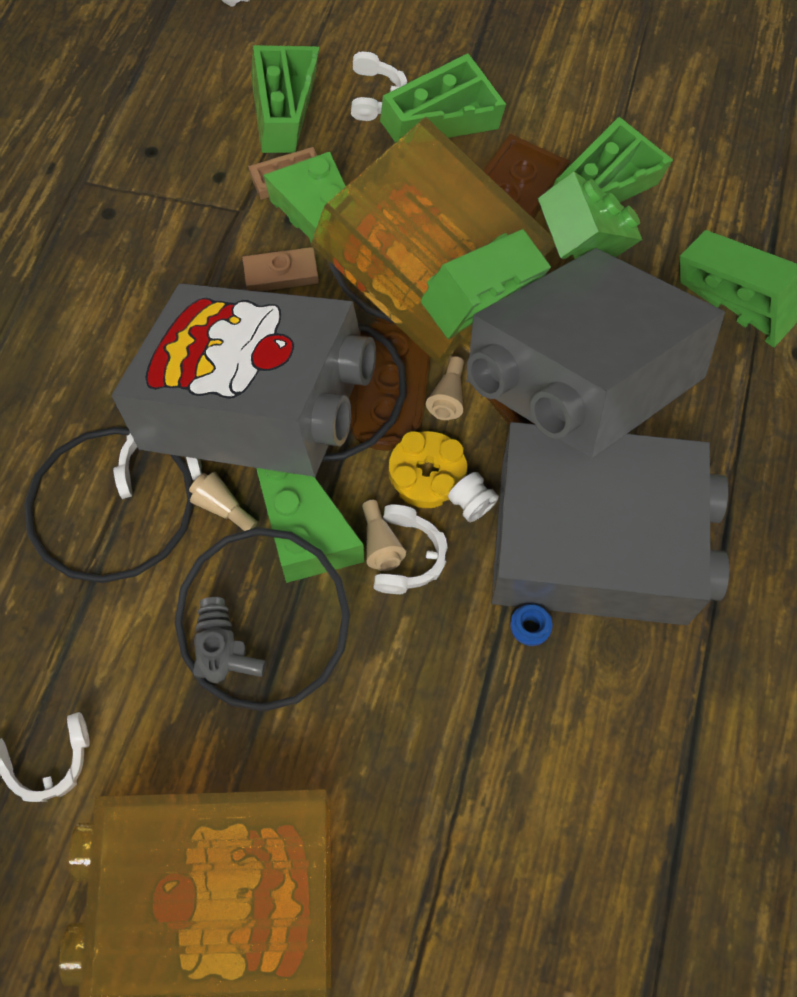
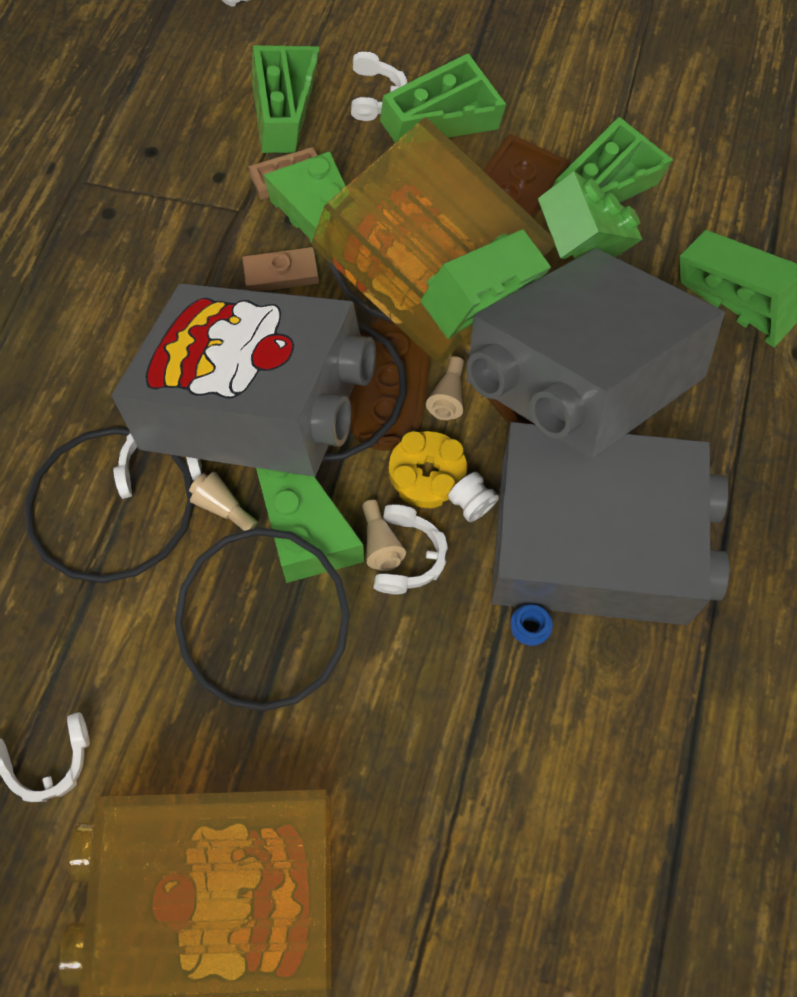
dark grey piece [193,597,266,684] -> none

